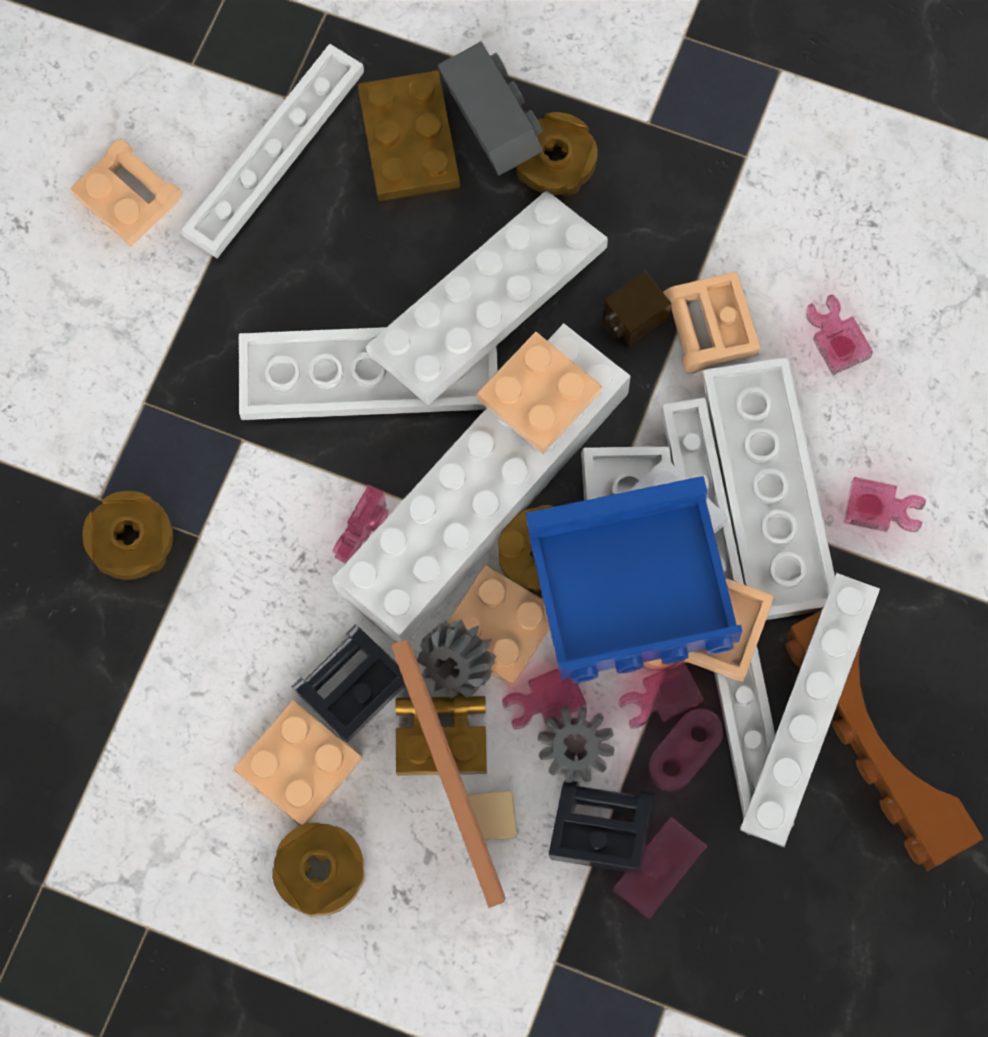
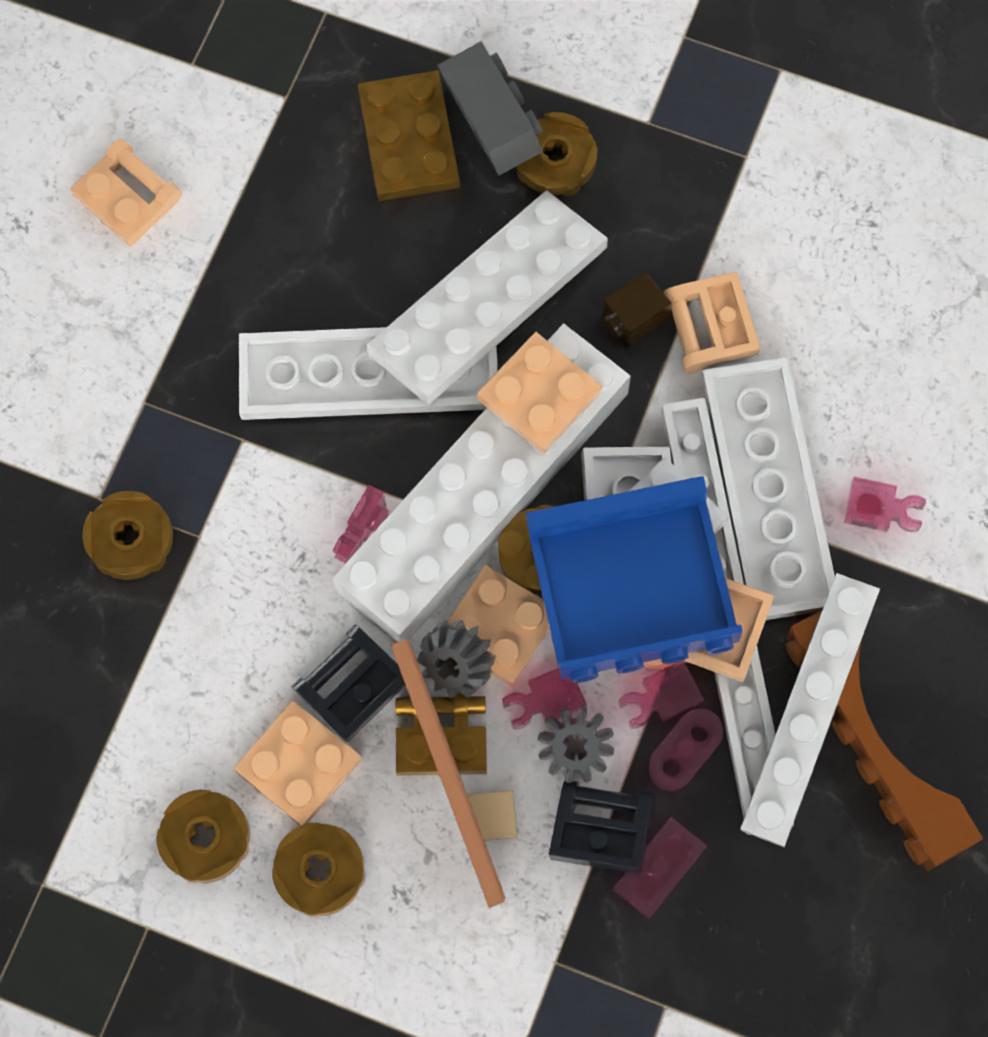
white plate [181,44,364,258] -> none
clear pink plate [806,294,873,375] -> none
none -> pearl gold plate [156,789,250,883]

